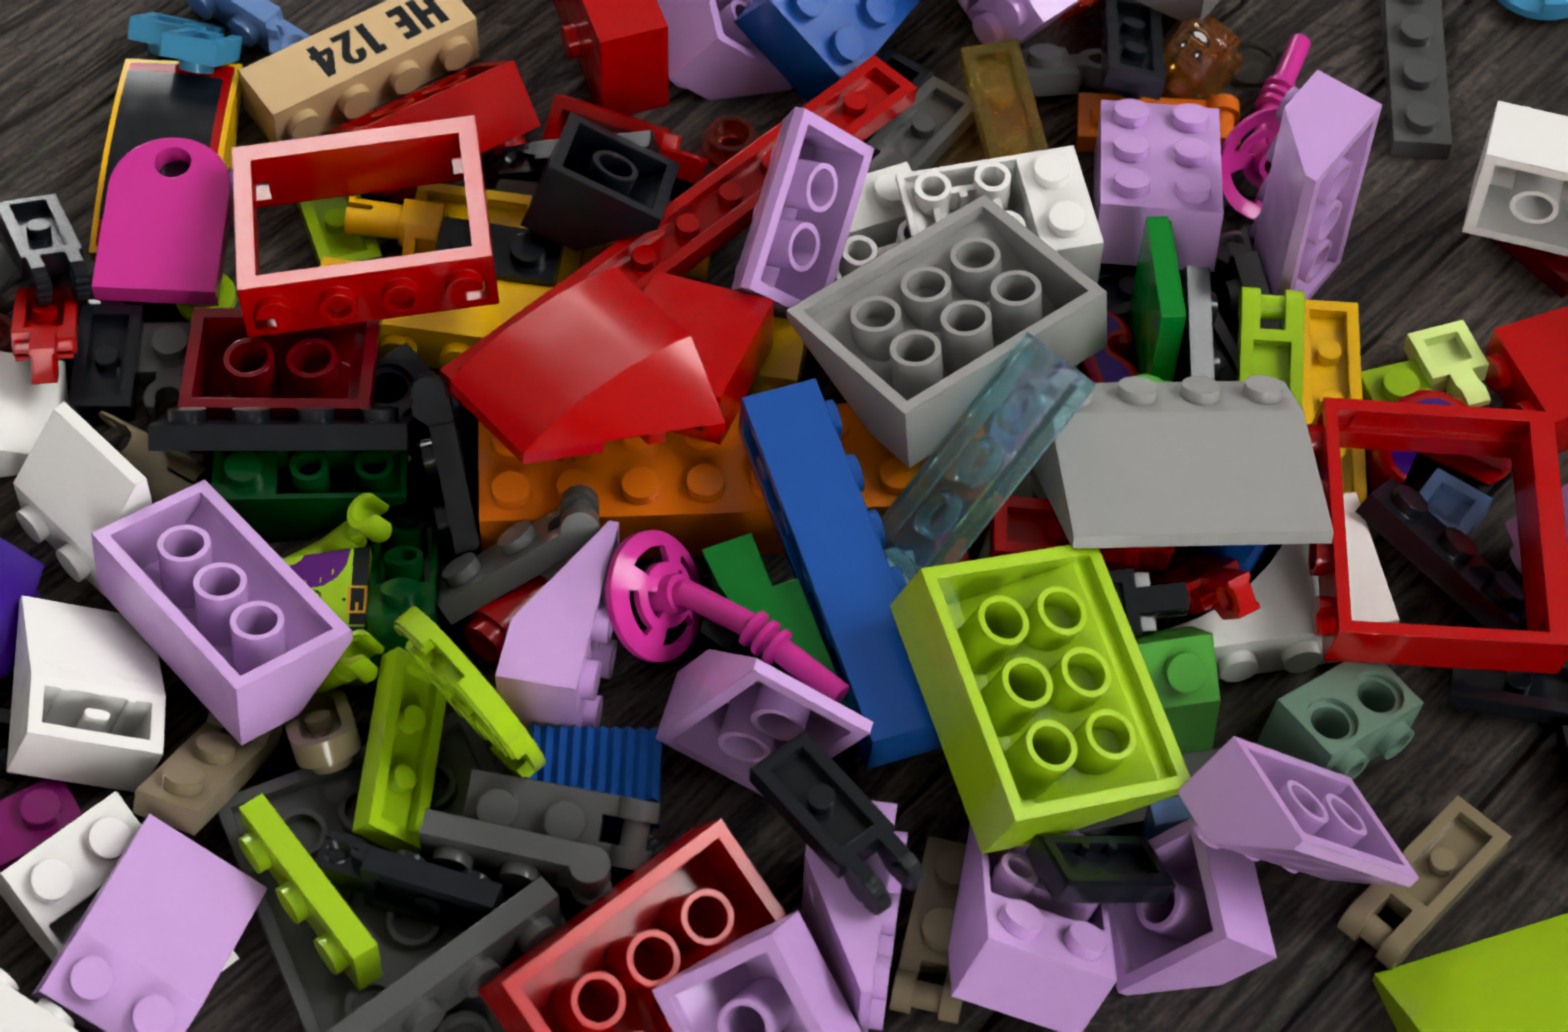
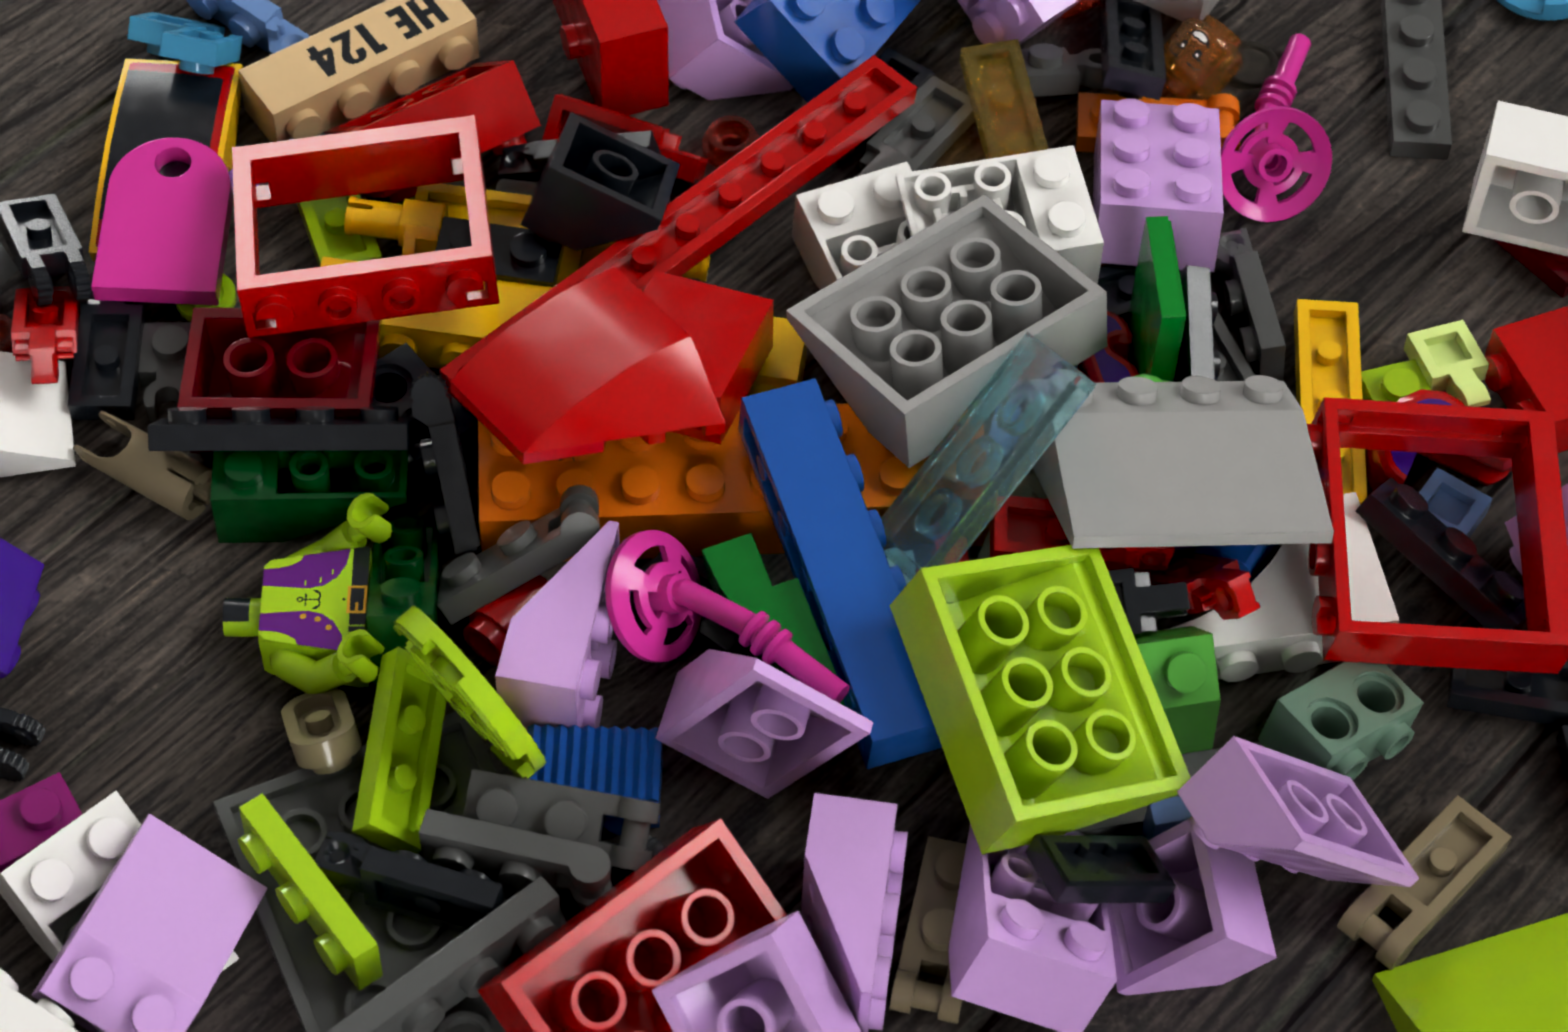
white slope [6,595,166,792] -> none
white slope [13,401,153,596] -> none
lavender slope [91,479,353,746] -> none
dark tan plate [133,712,283,835] -> none
lavender slope [731,107,875,317] -> none
black hinge [749,731,926,915] -> none
lime plate [1237,287,1305,408] -> none
lavender slope [1249,70,1382,330] -> none

